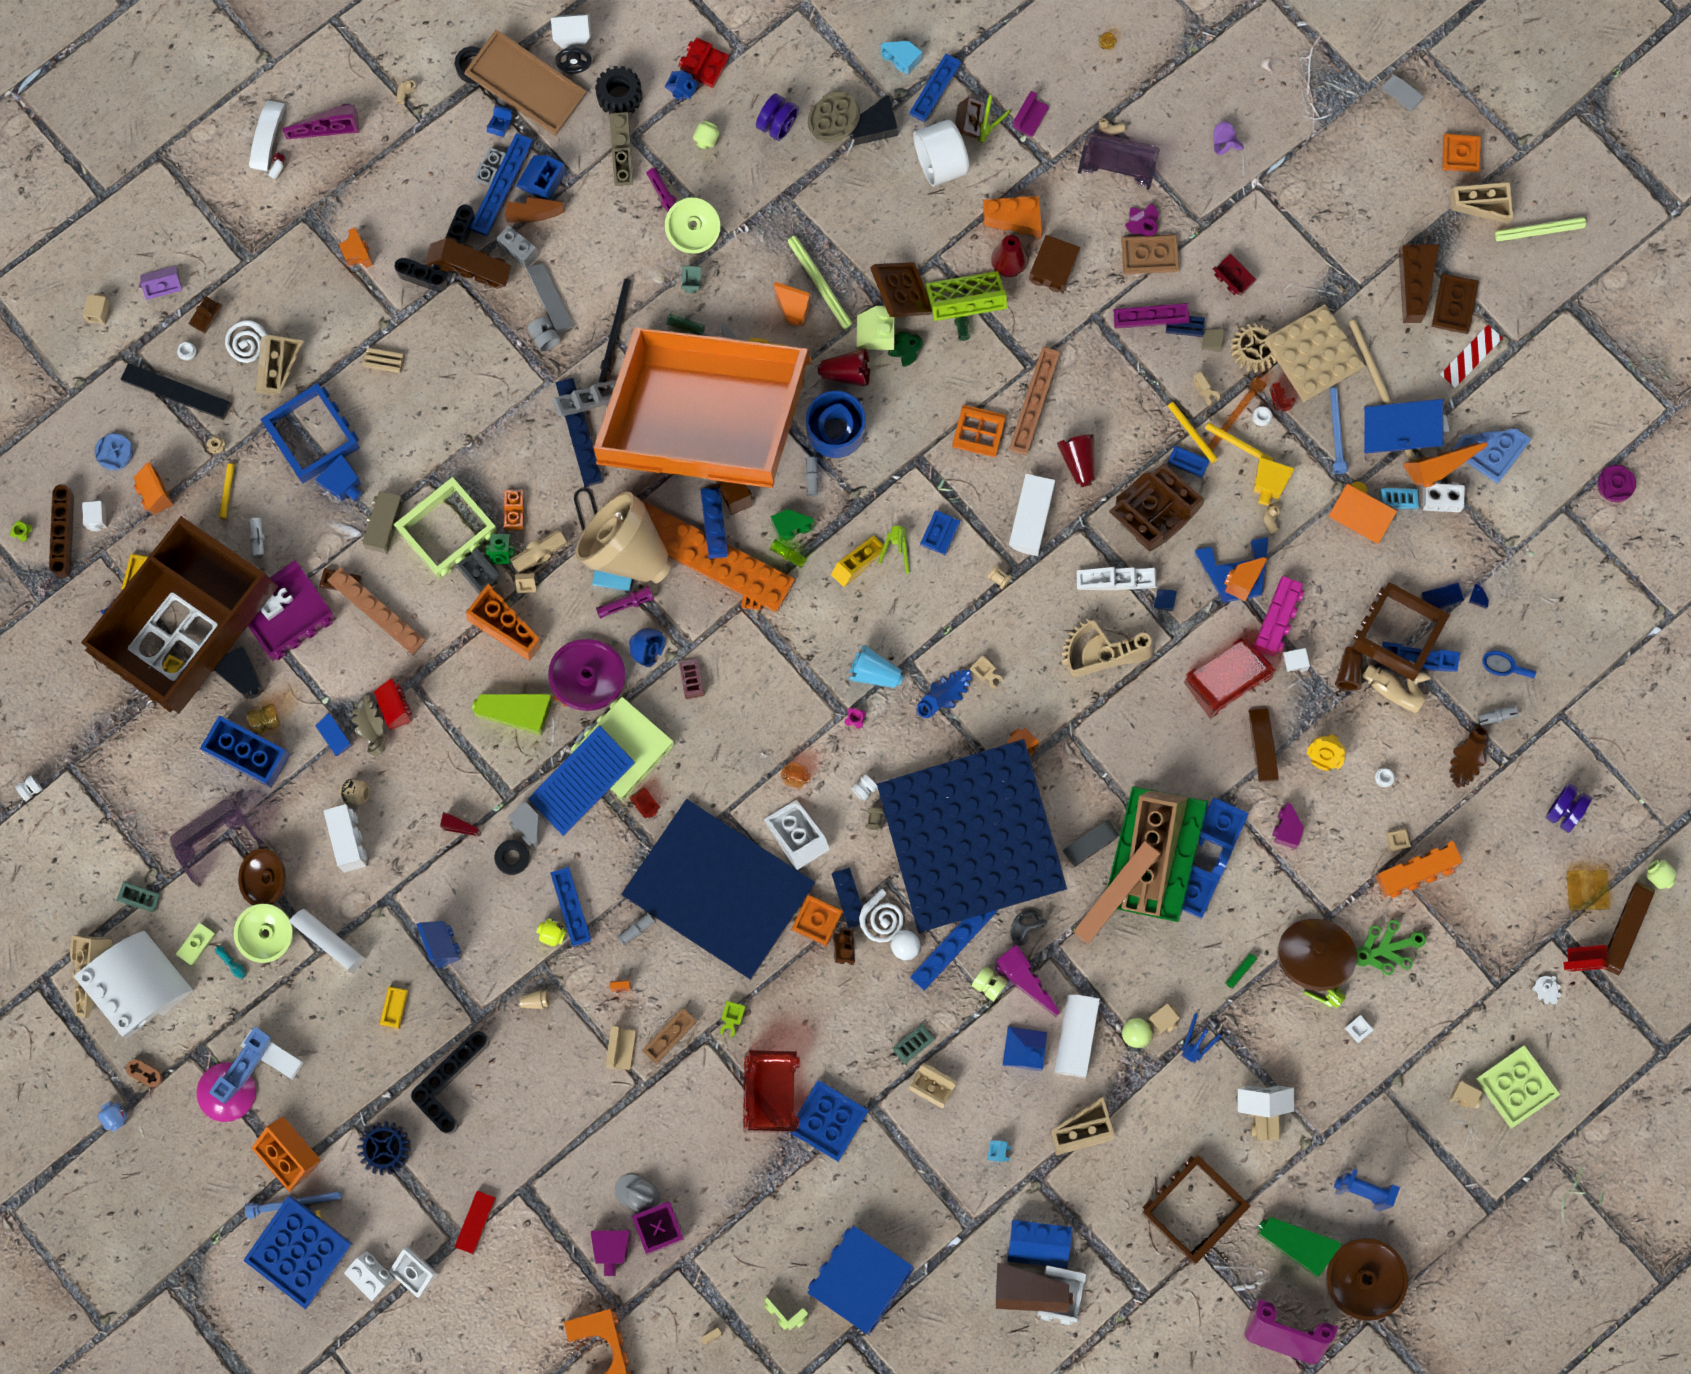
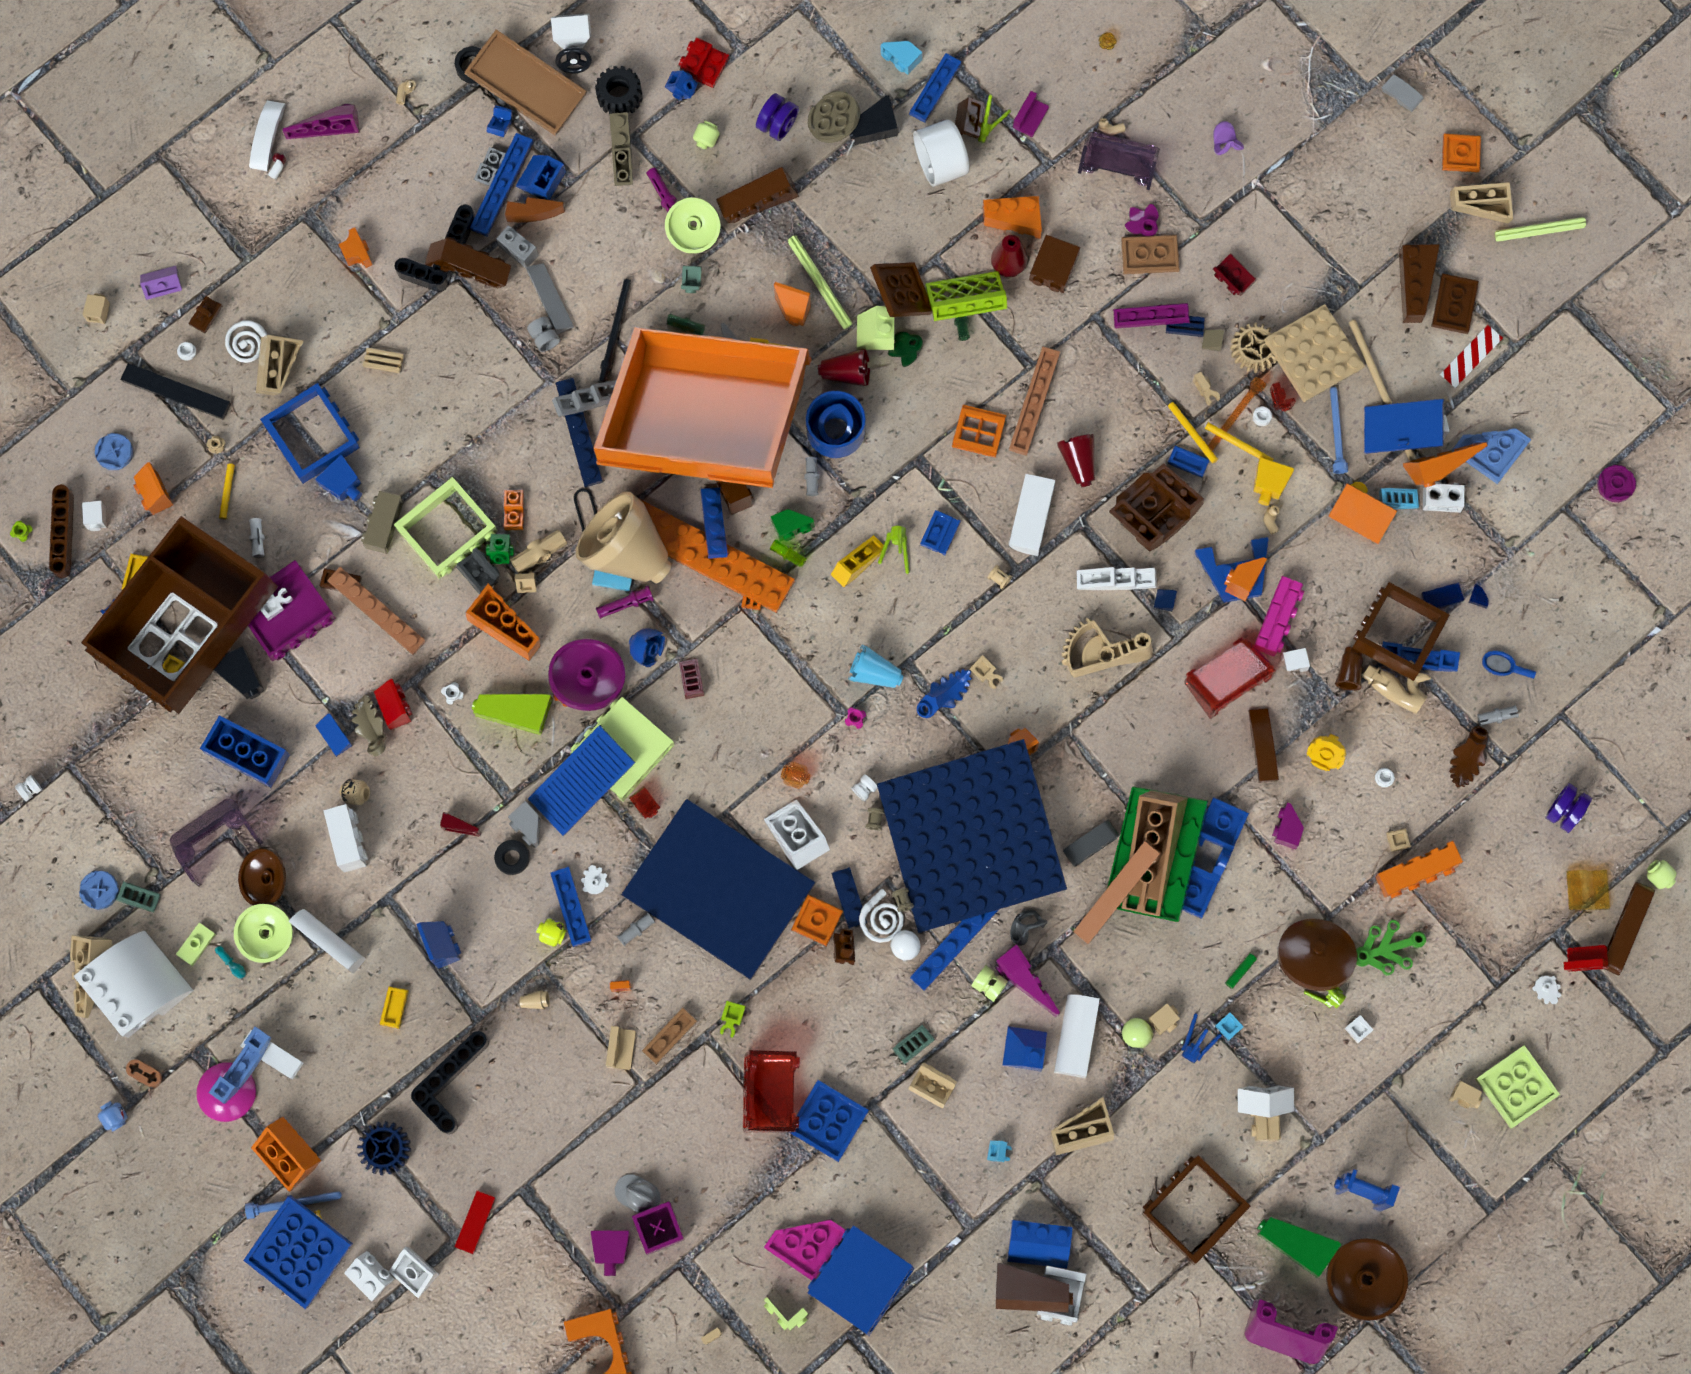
clear yellow wheel [246,703,280,734] -> none
none -> medium blue tile [79,871,119,910]
none -> white plate [441,682,464,704]
none -> white piece [581,865,609,894]
none -> reddish brown wedge [716,167,799,223]
none -> dark pink plate [764,1220,846,1281]
none -> dark tan bush [892,888,914,913]
none -> medium azure plate [1215,1013,1243,1041]

